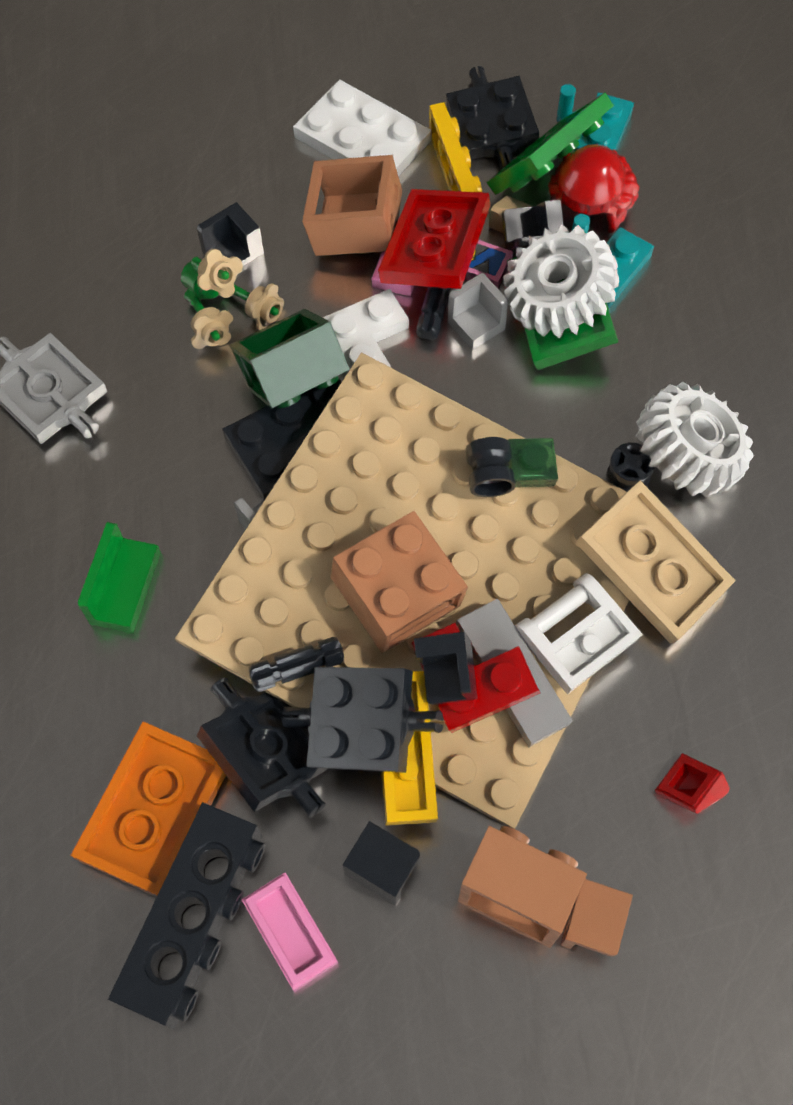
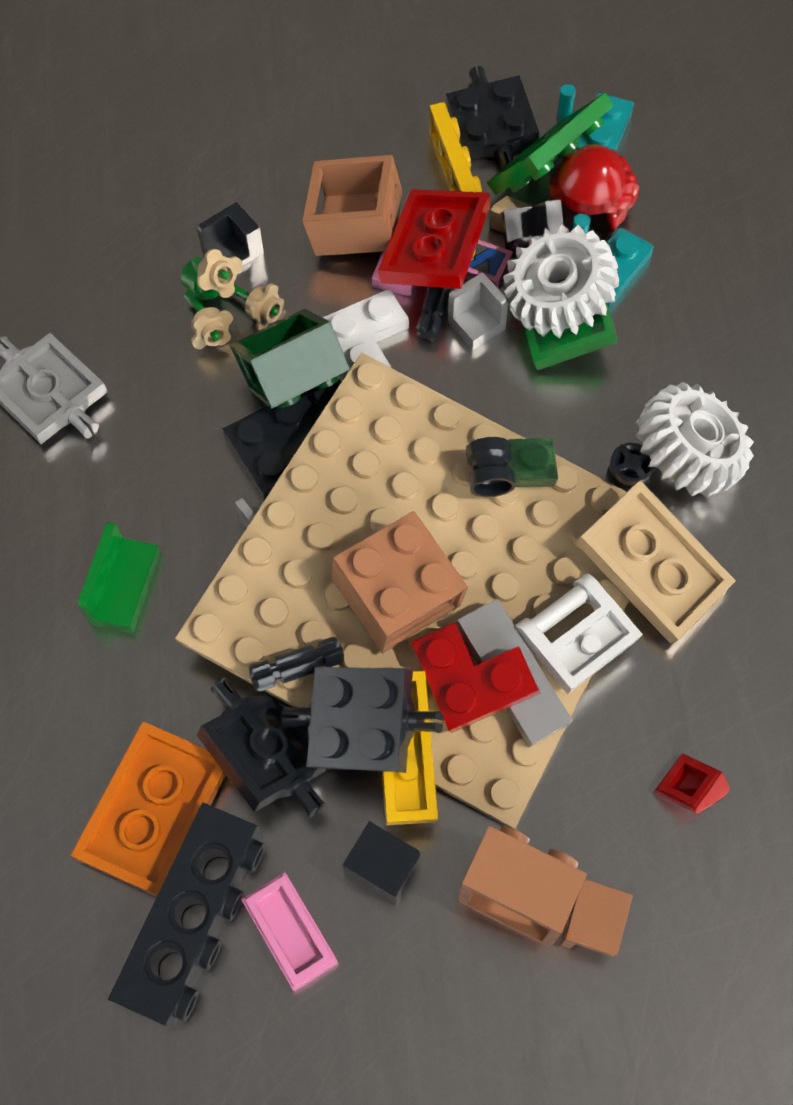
white plate [293,79,432,176] -> none
black panel [414,632,478,705] -> none

